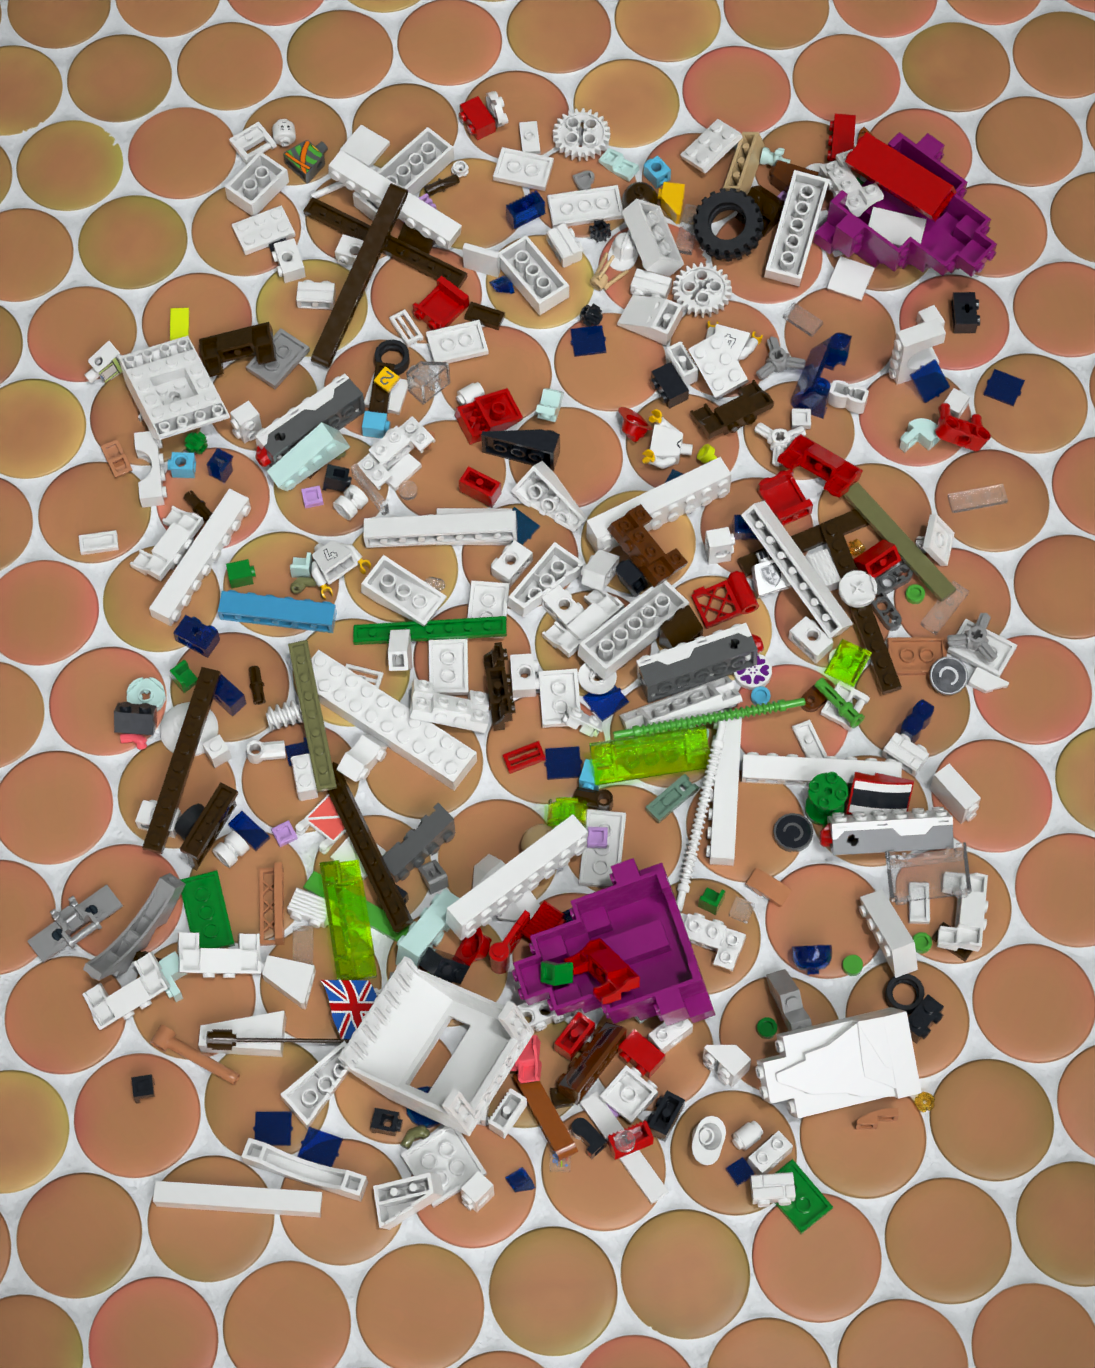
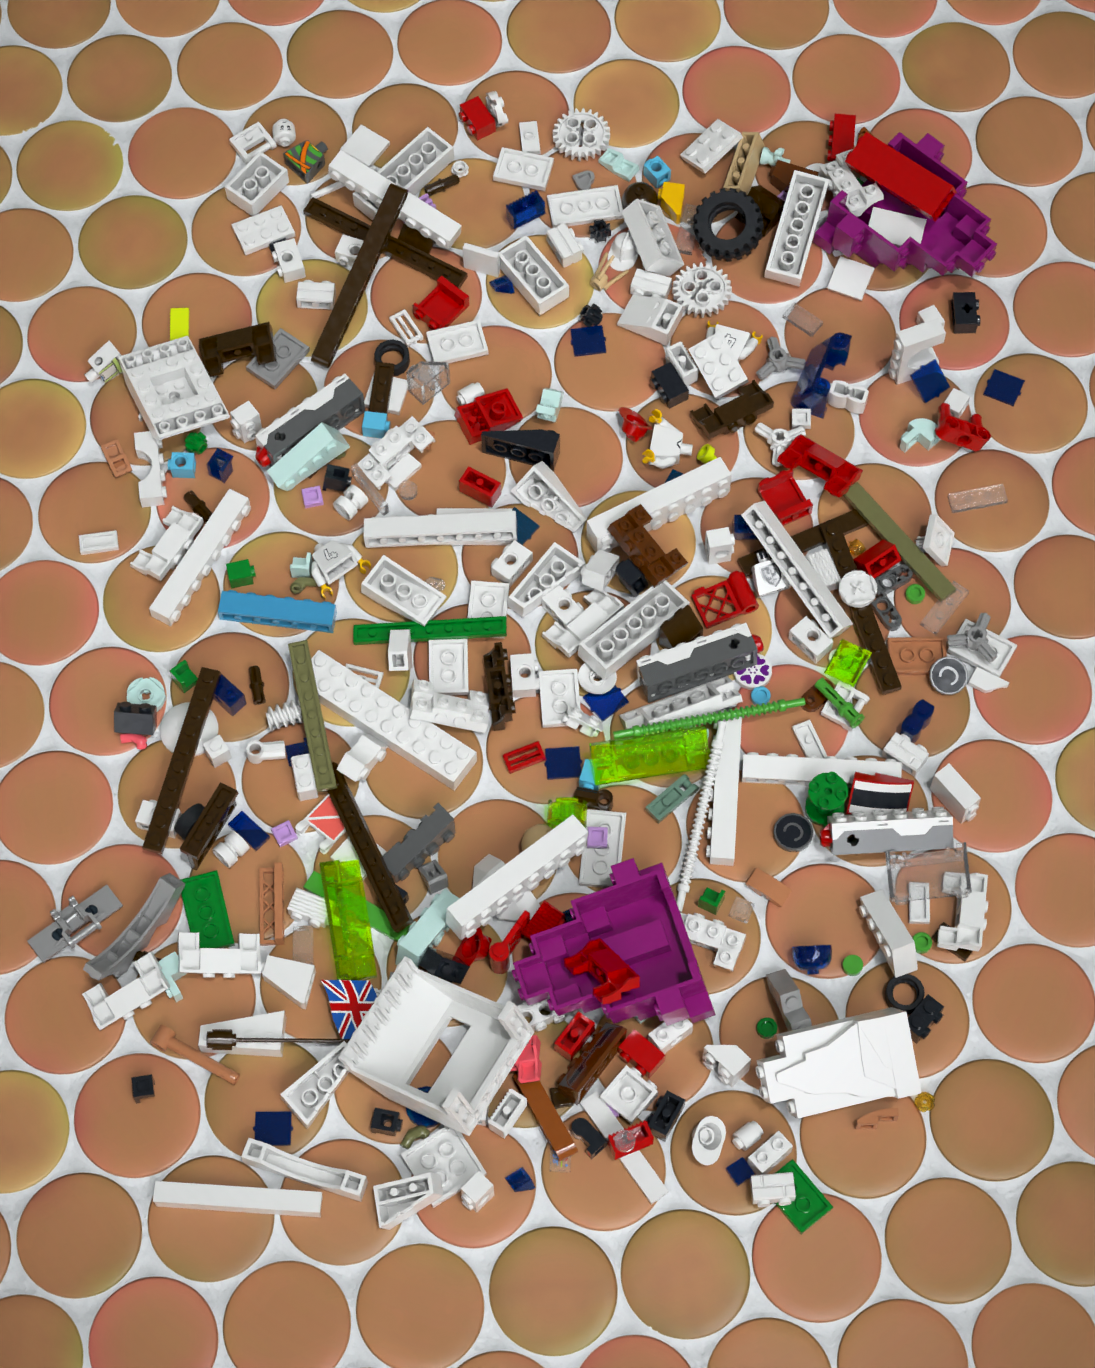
clear blue brick [173,615,220,658] -> none
clear blue piece [297,1127,343,1167] -> none
yellow tile [374,367,400,393] -> none
dark brown tile [464,302,505,330] -> none
green panel [541,961,573,986] -> none

